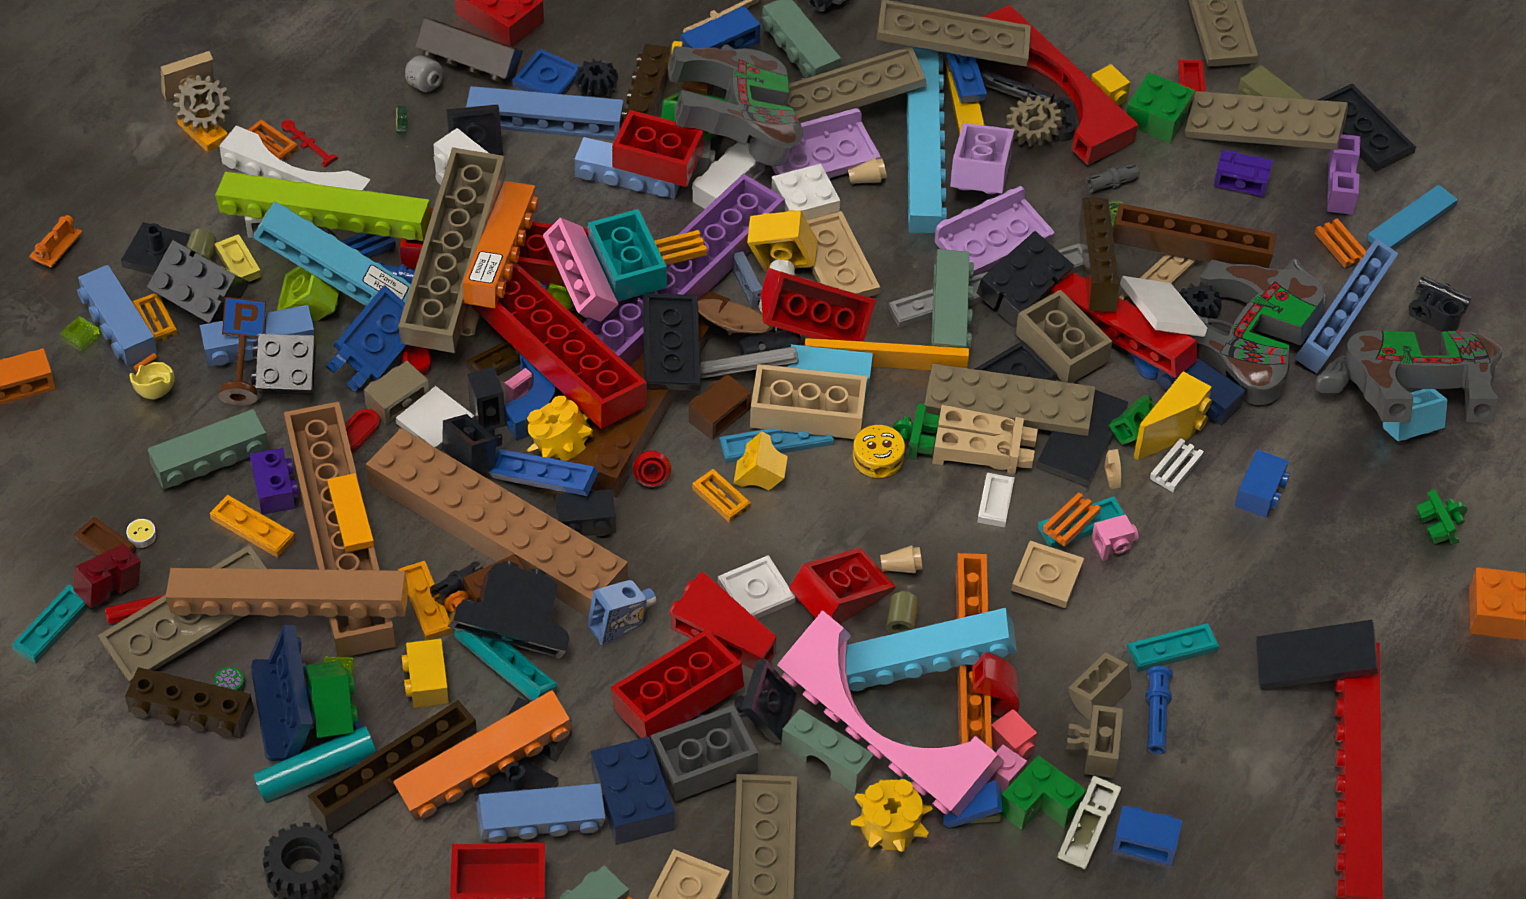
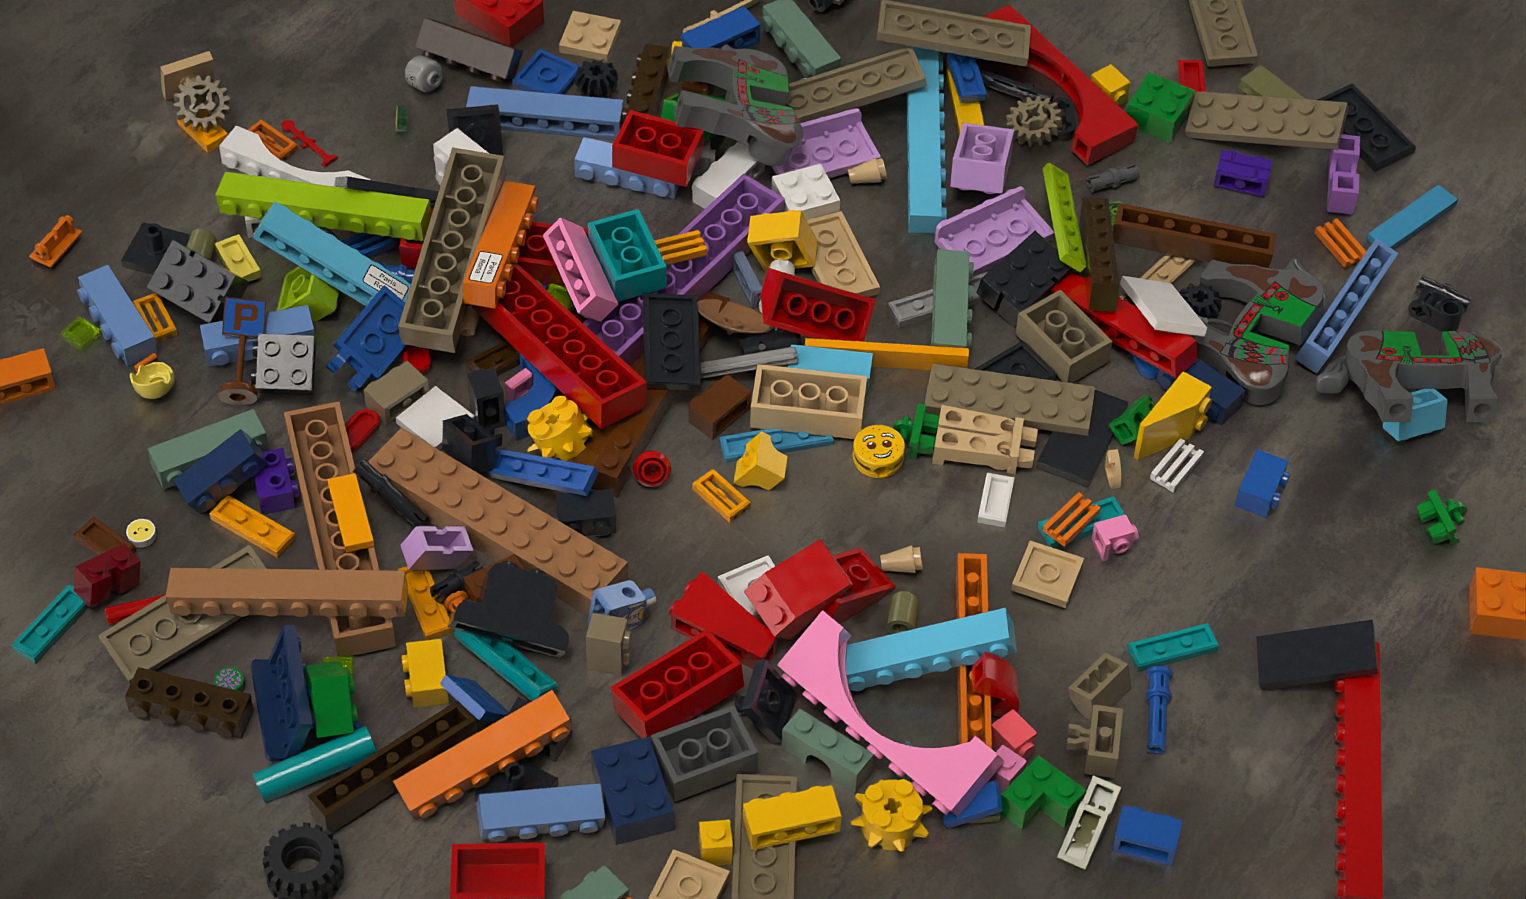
none -> dark blue brick [174,429,268,515]
none -> black tile [334,176,439,204]
none -> black pin [352,458,428,528]
none -> lavender brick [400,526,473,570]
none -> blue tile [440,675,509,723]
none -> tan plate [559,11,621,62]
none -> dark tan brick [586,613,632,675]
none -> yellow brick [699,820,733,866]
none -> yellow brick [742,785,842,850]
none -> red slope [744,539,853,640]
none -> lime tile [1042,162,1086,272]

